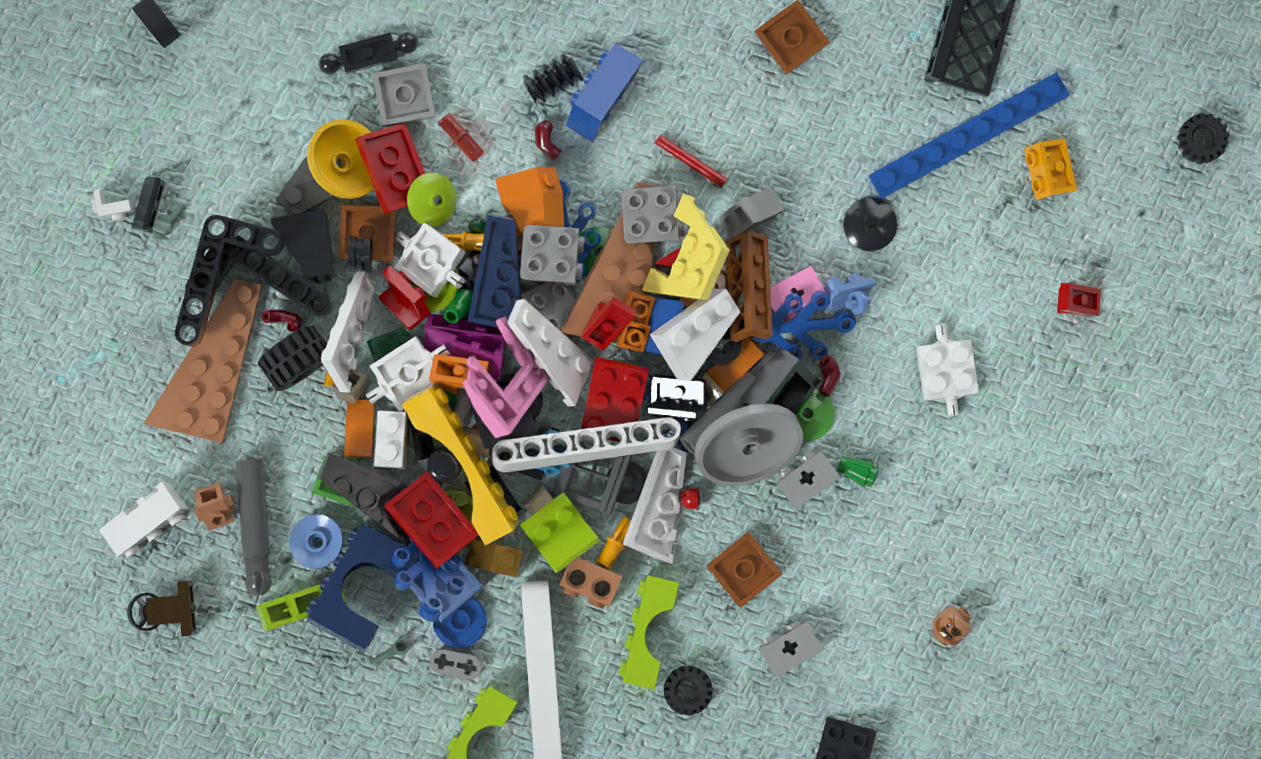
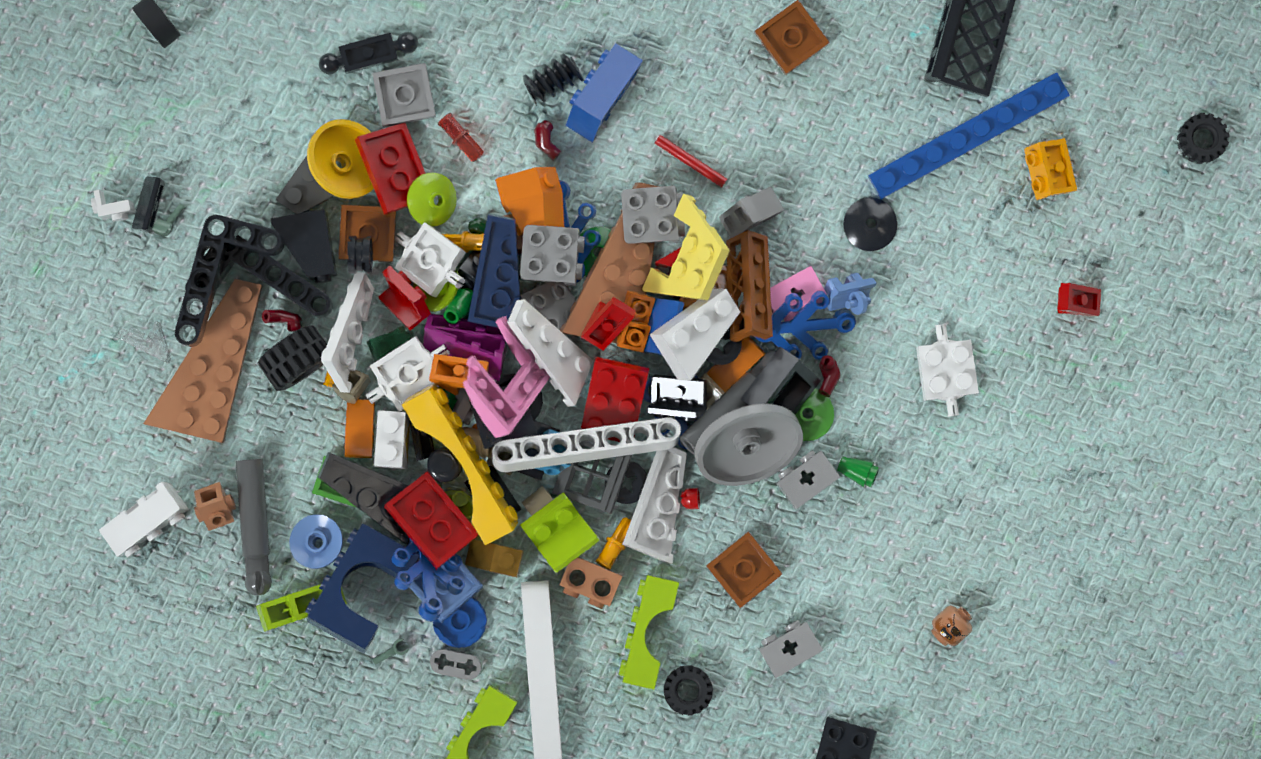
dark brown piece [127,580,197,637] -> none

